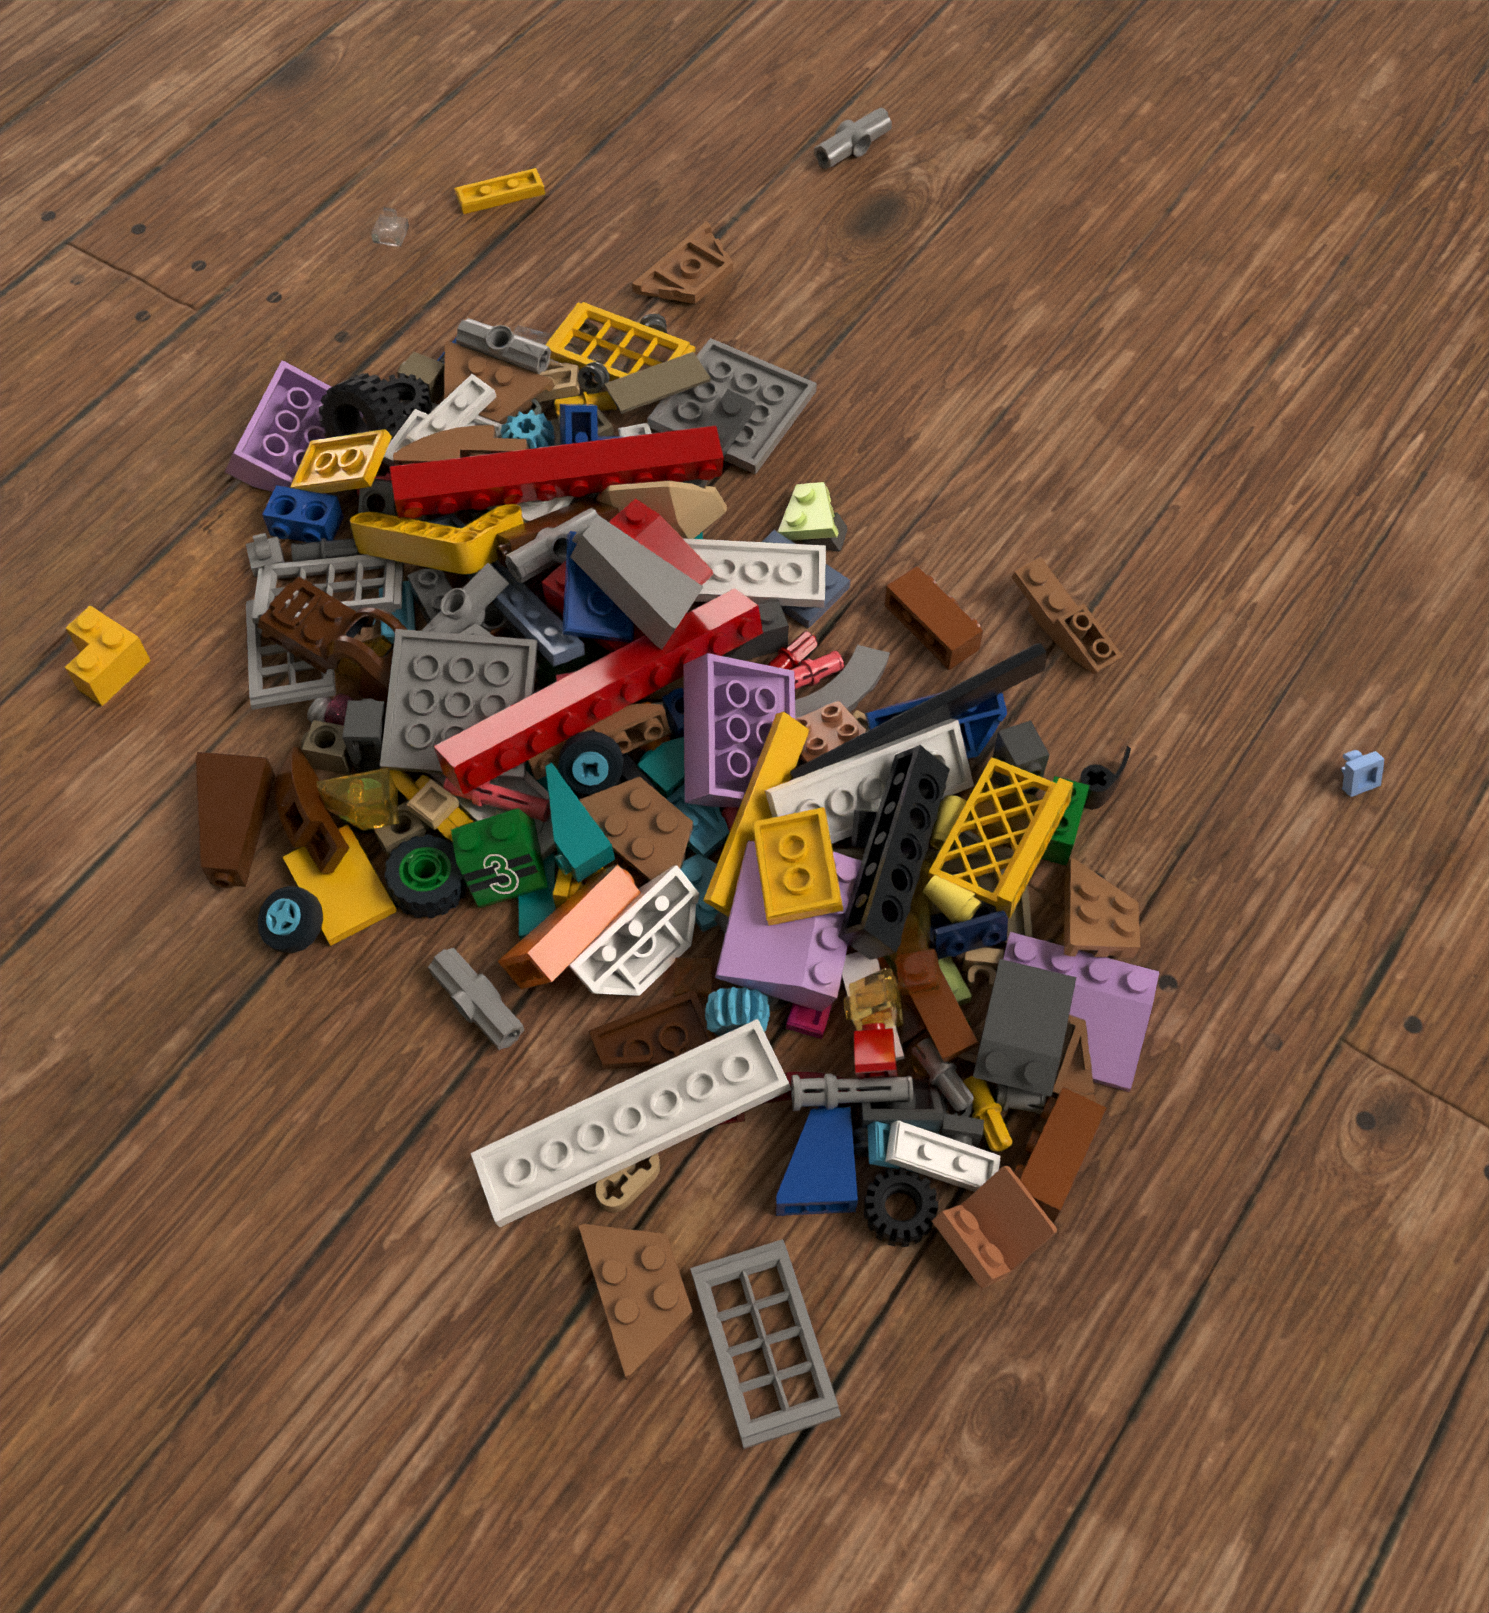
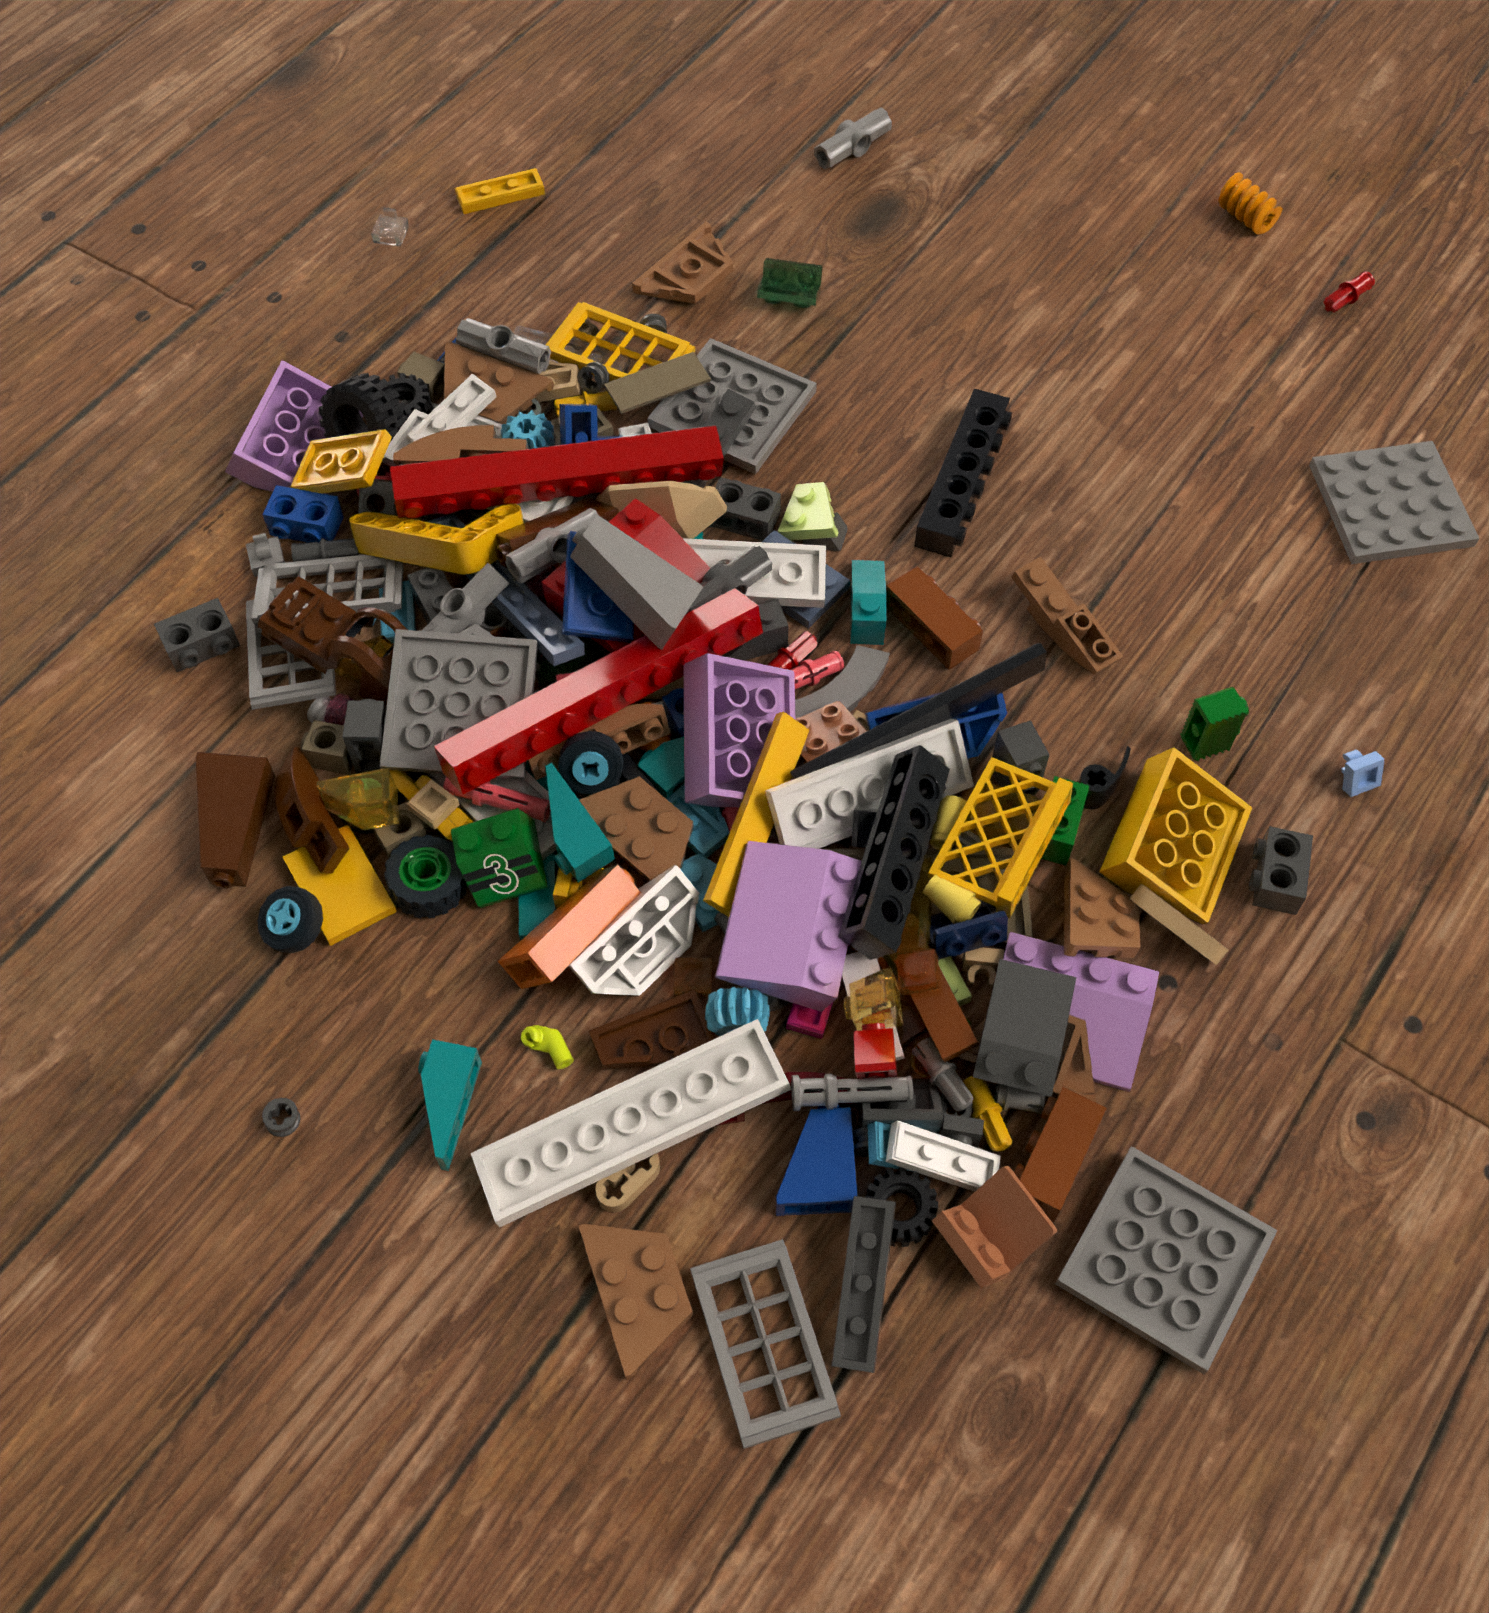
yellow brick [65,606,151,706] -> none
light grey piece [428,948,524,1050] -> none
yellow tile [752,807,844,926] -> none
none -> dark grey brick [154,598,240,672]
none -> dark grey bush [262,1097,301,1137]
none -> teal slope [418,1039,482,1171]
none -> neon yellow arm [521,1025,574,1069]
none -> dark grey piece [686,546,773,614]
none -> dark grey brick [710,477,781,541]
none -> clear green bracket [757,258,823,308]
none -> dark grey plate [832,1196,896,1373]
none -> teal slope [850,560,886,645]
none -> black brick [914,388,1013,557]
none -> light grey plate [1055,1146,1278,1374]
none -> yellow slope [1099,747,1252,924]
none -> tan beam [1130,884,1229,965]
none -> green brick [1180,687,1249,762]
none -> light orange piece [1218,172,1283,235]
none -> dark grey brick [1248,826,1313,915]
none -> light grey plate [1309,441,1480,564]
none -> red axle [1323,271,1375,313]

